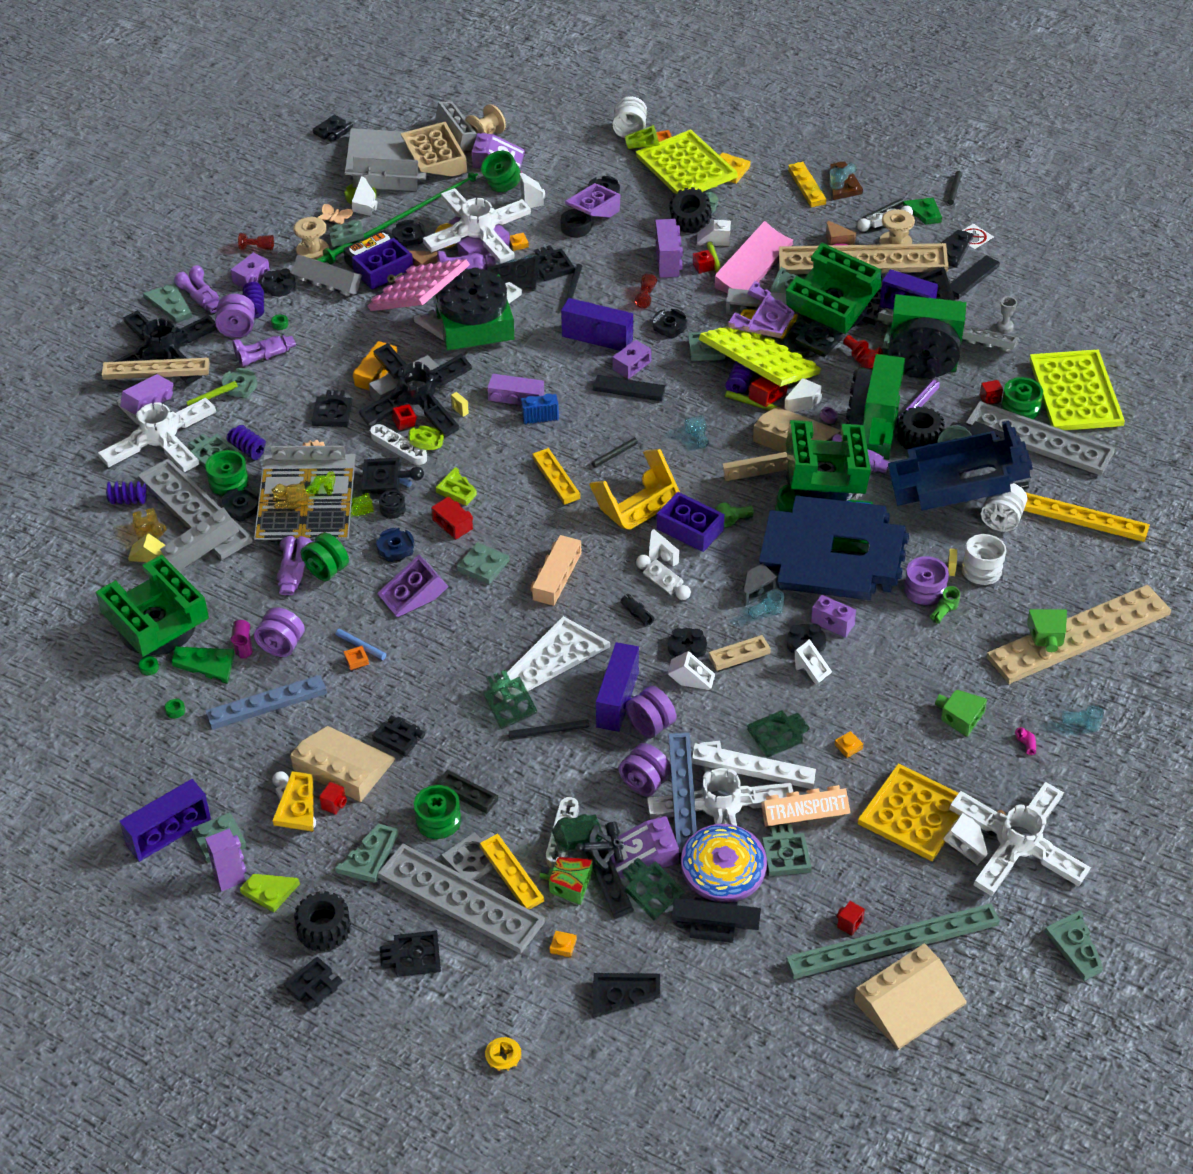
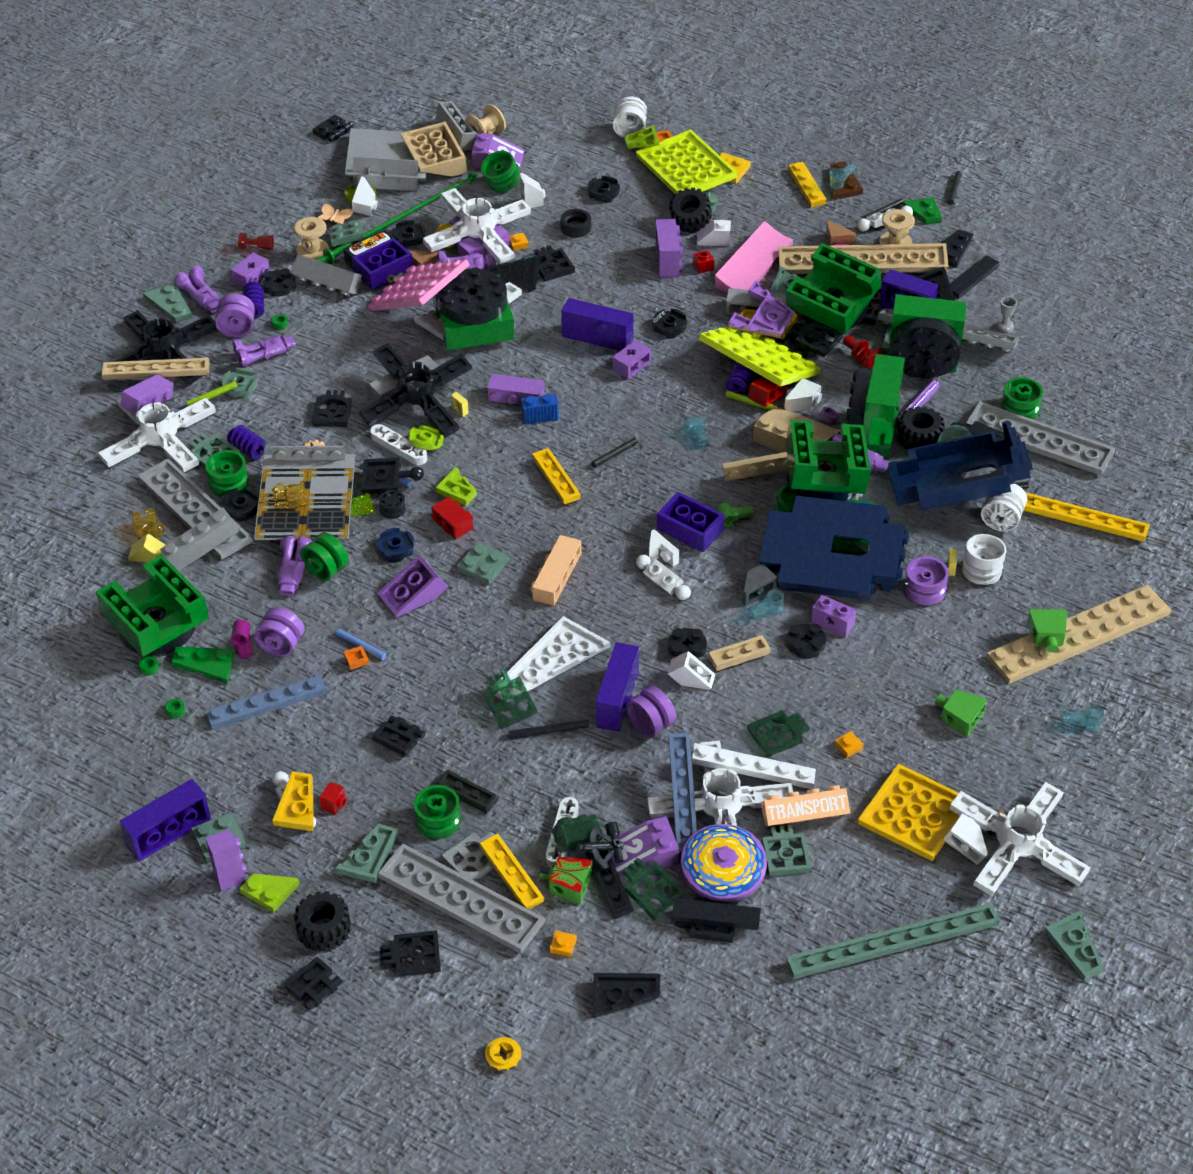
dark purple piece [106,481,147,504] -> none
tan slope [290,726,395,802] -> none
clear neon green piece [306,471,335,495] -> none
light orange brick [353,341,397,391] -> none
red plate [392,404,417,430] -> none
black bar [563,264,582,306] -> none
medium lavender slope [565,183,621,218] -> none
yellow windscreen [589,449,680,529] -> none
black tile [593,375,666,401] -> none
medium lavender wheel [619,743,671,796] -> none
black pin [621,594,655,626] -> none
clear red piece [635,274,657,308] -> none
sand green plate [688,332,725,361] -> none
lime bar [706,242,721,273] -> none
white slope [795,639,832,684] -> none
red plate [836,901,865,936] -> none
tan slope [854,943,967,1050] -> none
bright green pin [930,586,960,624] -> none
sticker [962,224,994,249] -> none
red plate [979,380,1003,404] -> none
dark pink arm [1015,727,1037,755] -> none
neon yellow plate [1029,349,1125,431] -> none

